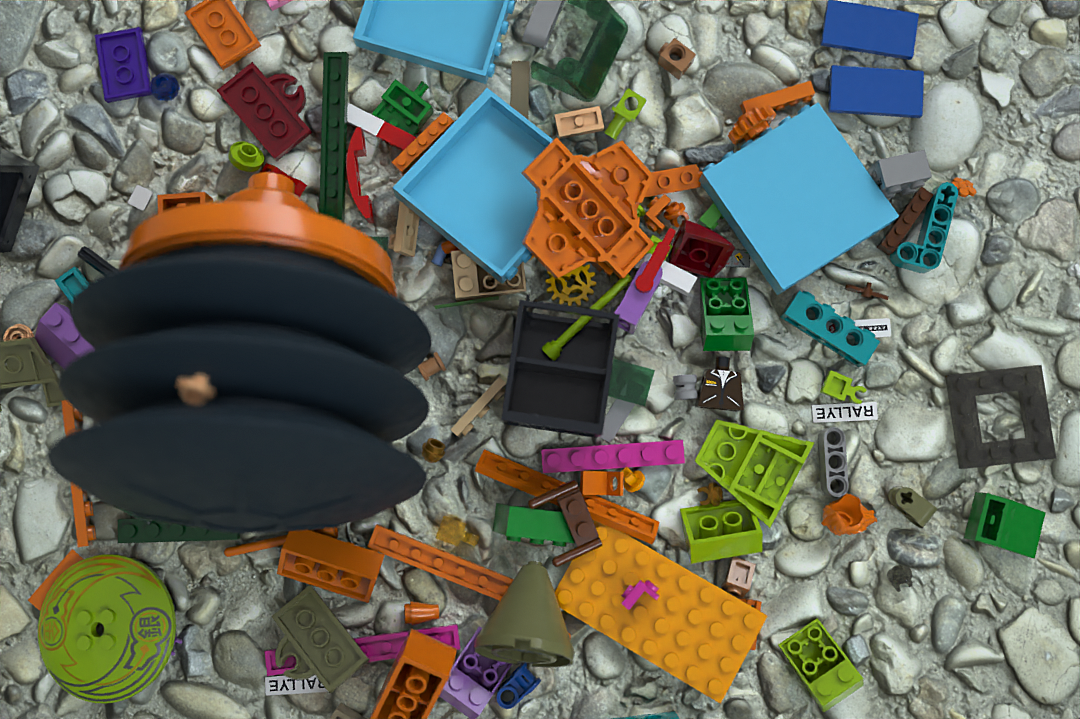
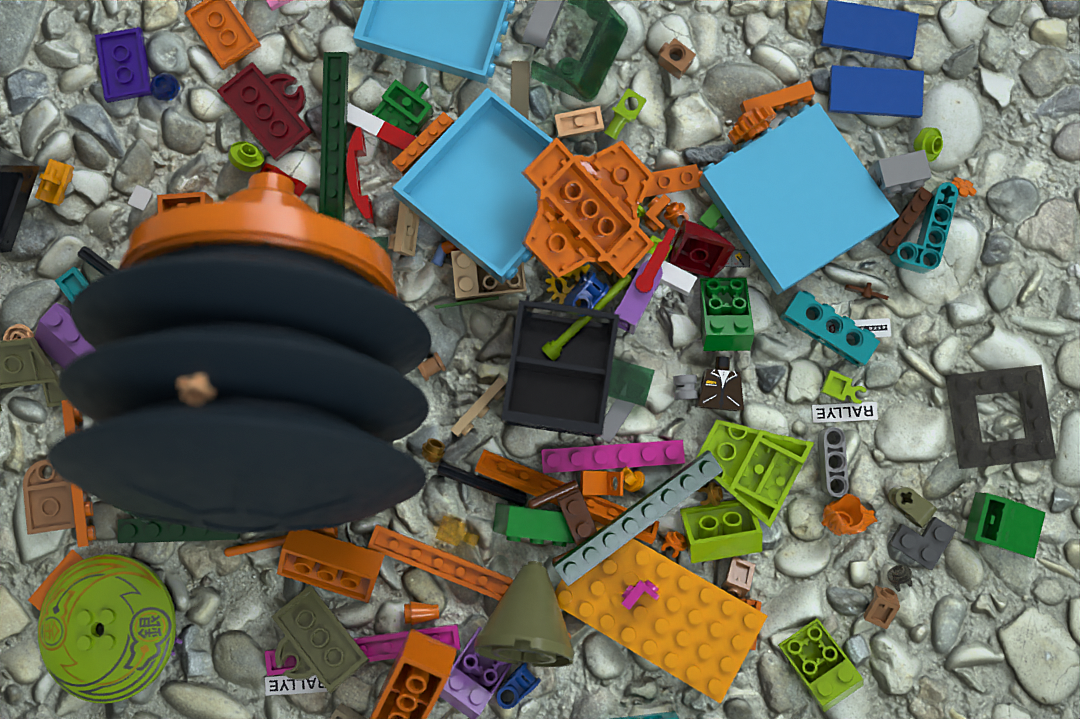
none -> medium nougat tile [23,460,76,535]
none -> light orange hips [35,159,74,206]
none -> black axle [437,462,527,506]
none -> plate [553,450,723,586]
none -> blue piece [564,270,609,316]
none -> orange plate [661,531,687,558]
none -> medium nougat bracket [863,585,900,629]
none -> dark grey plate [888,517,956,571]
none -> lime plate [913,127,943,162]

